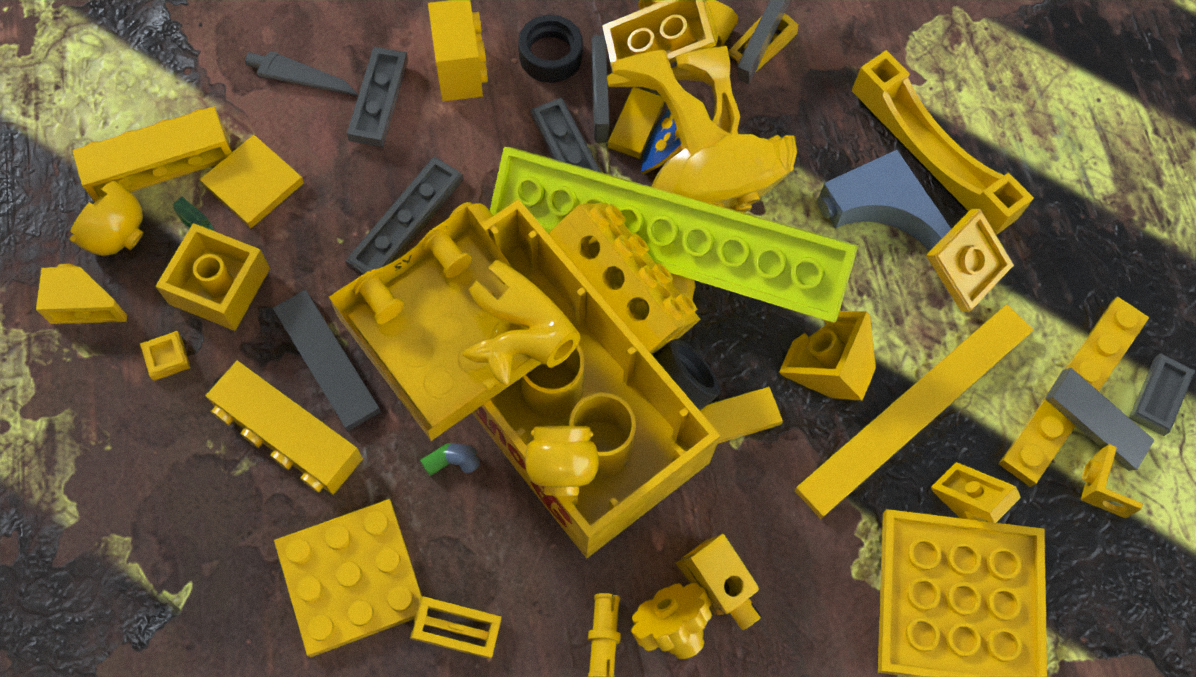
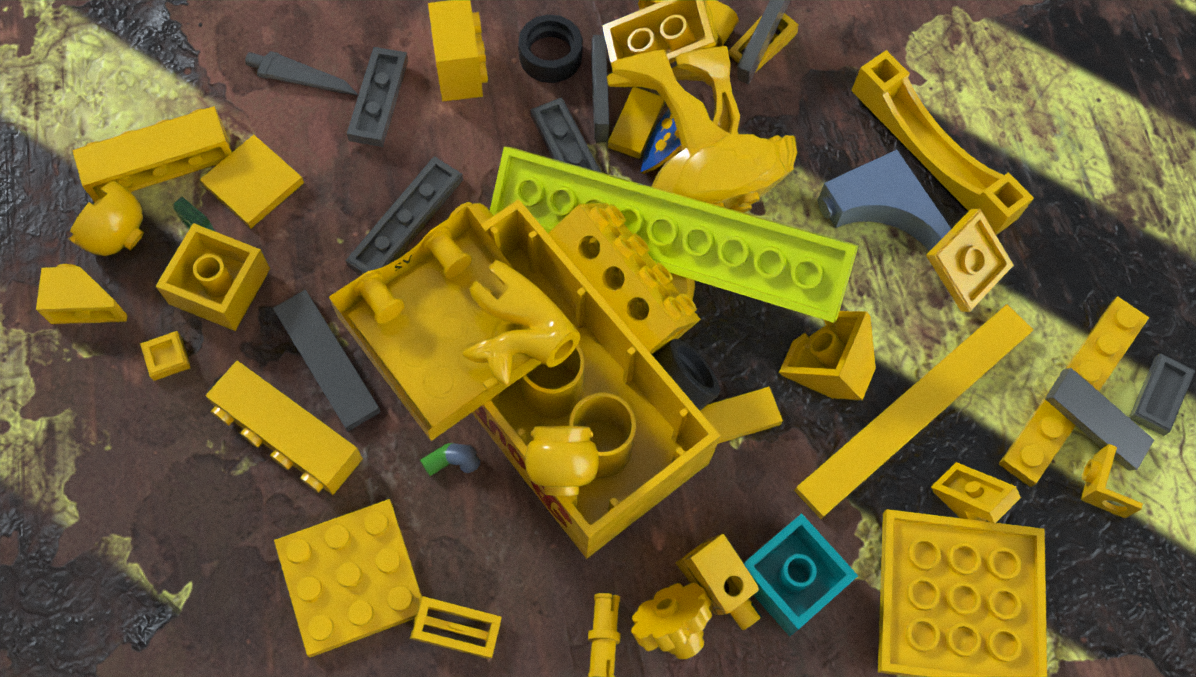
none -> teal brick [743,513,858,637]

